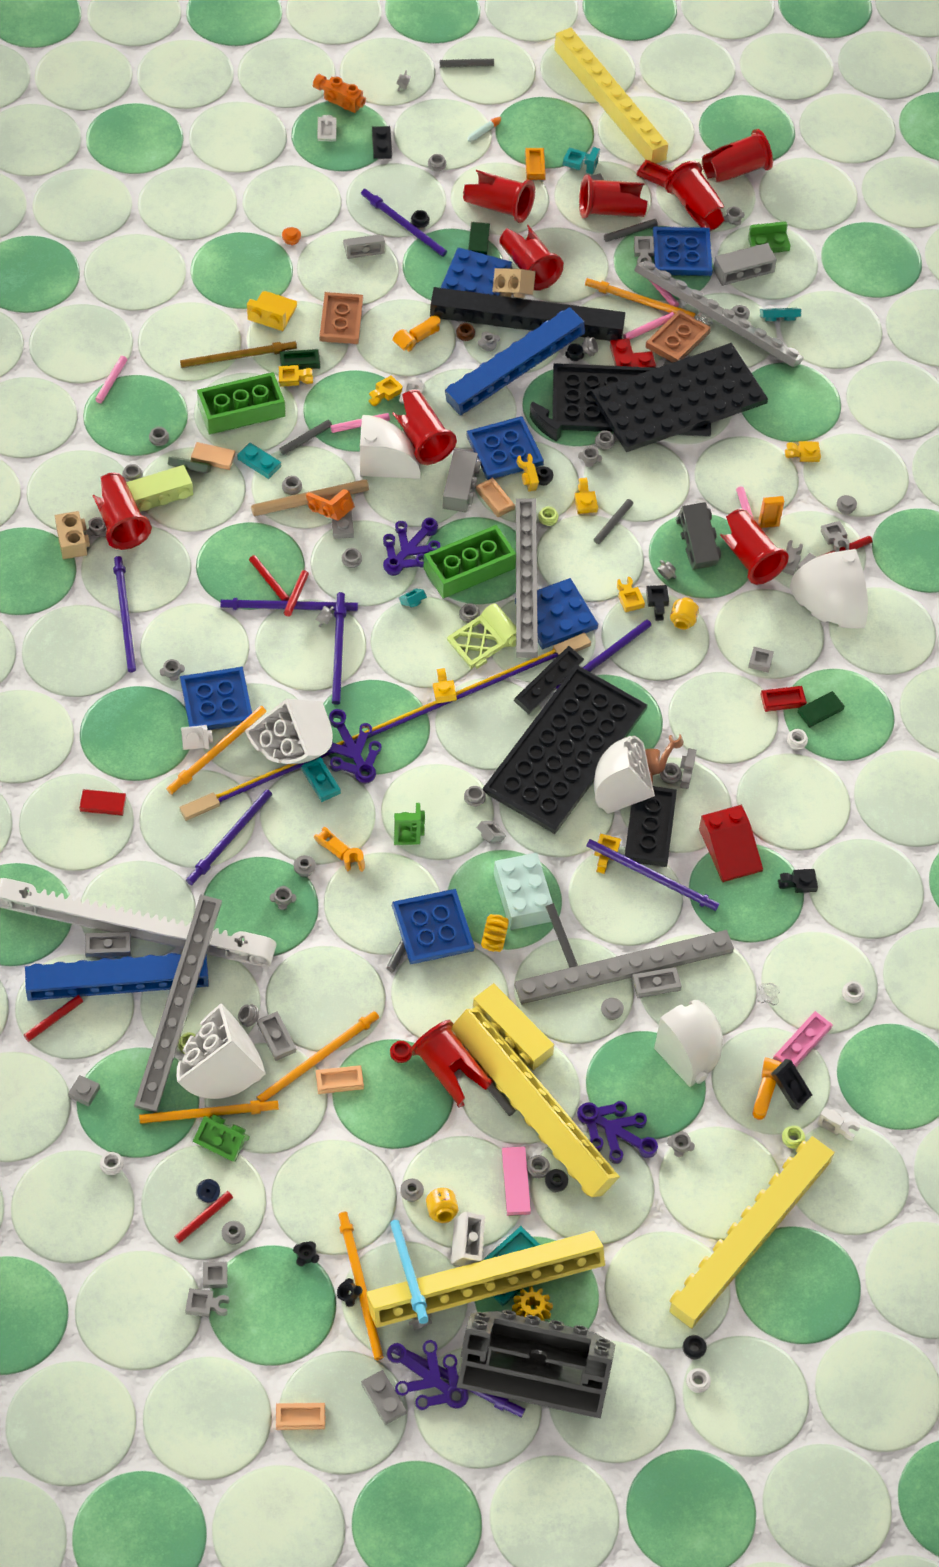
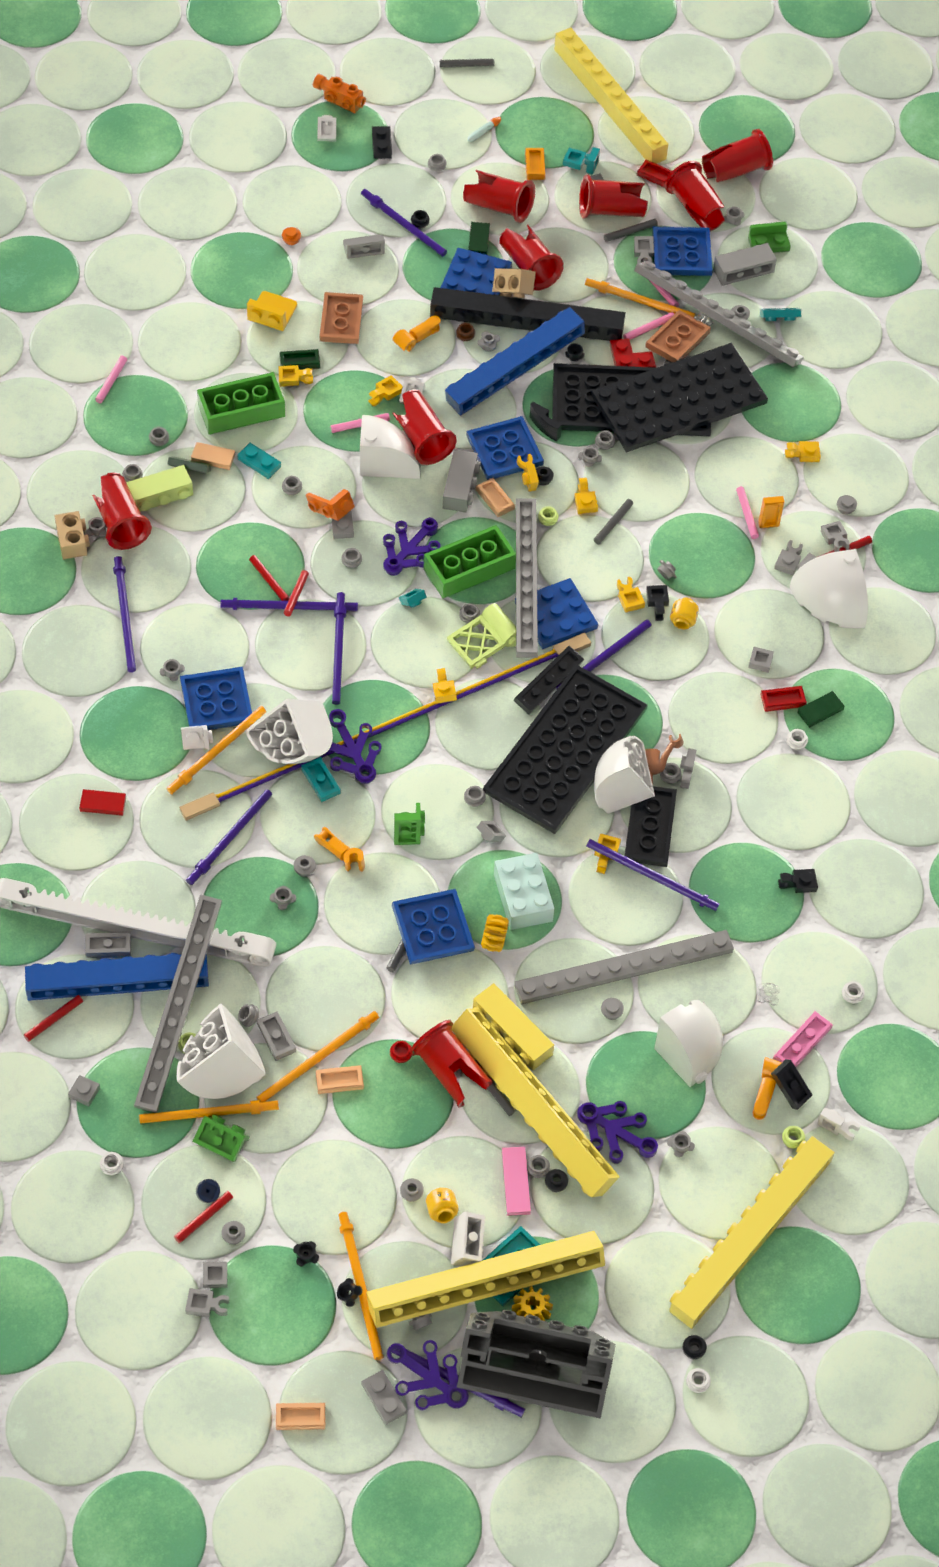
pearl gold bar [180,341,297,368] -> none
tan axle [251,479,369,516] -> none
dark grey bar [280,420,332,455] -> none
light grey plate [315,606,334,627] -> none
medium azure bar [390,1220,429,1324] -> none
light grey plate [396,70,411,91] -> none
dark grey bar [545,903,578,968] -> none
light grey plate [582,337,598,357] -> none
light grey plate [632,967,682,998] -> none
dark grey wedge [675,502,721,570] -> none
red slope [699,804,763,882] -> none
red piece [720,508,789,585] -> none

